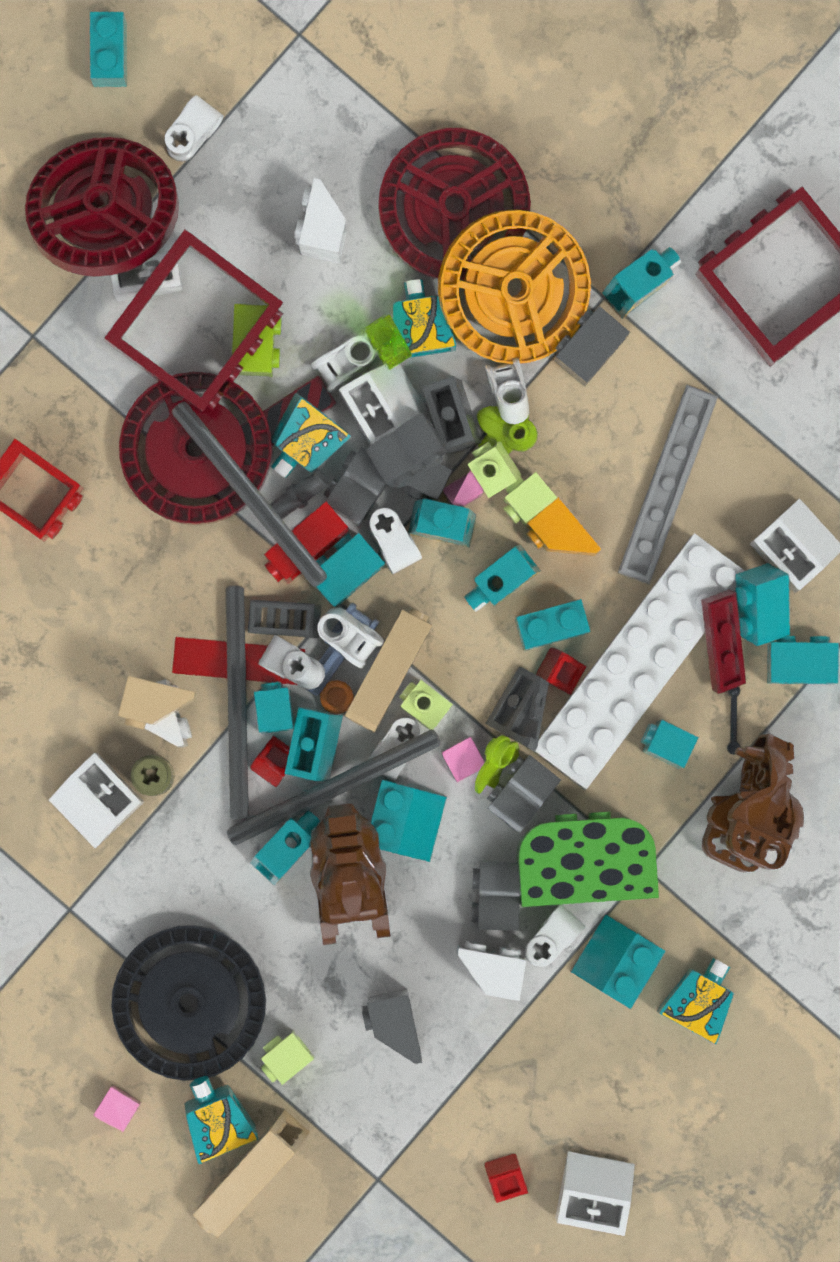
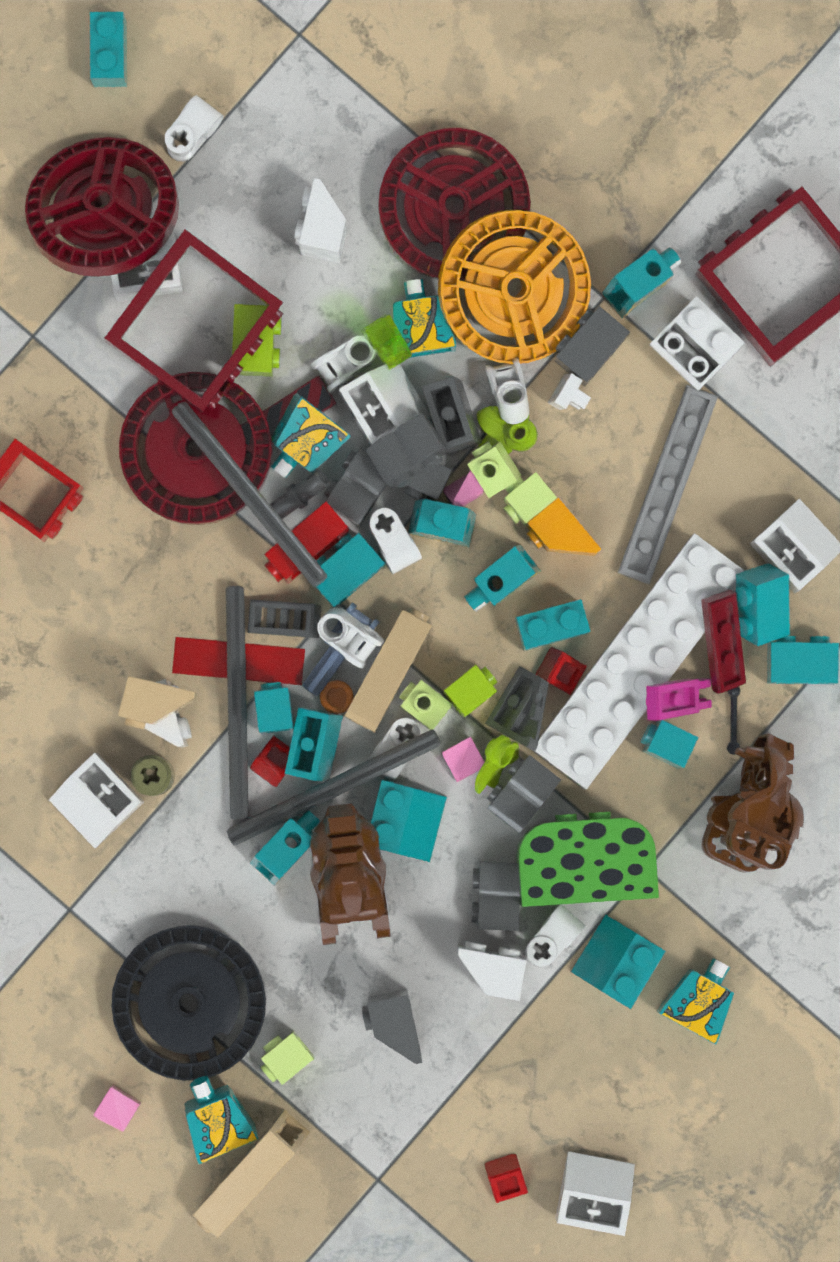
white piece [258,635,325,689] -> none
none -> lime brick [443,665,498,718]
none -> white tile [548,373,591,410]
none -> dark pink hinge [646,678,712,721]
none -> white slope [650,296,745,391]

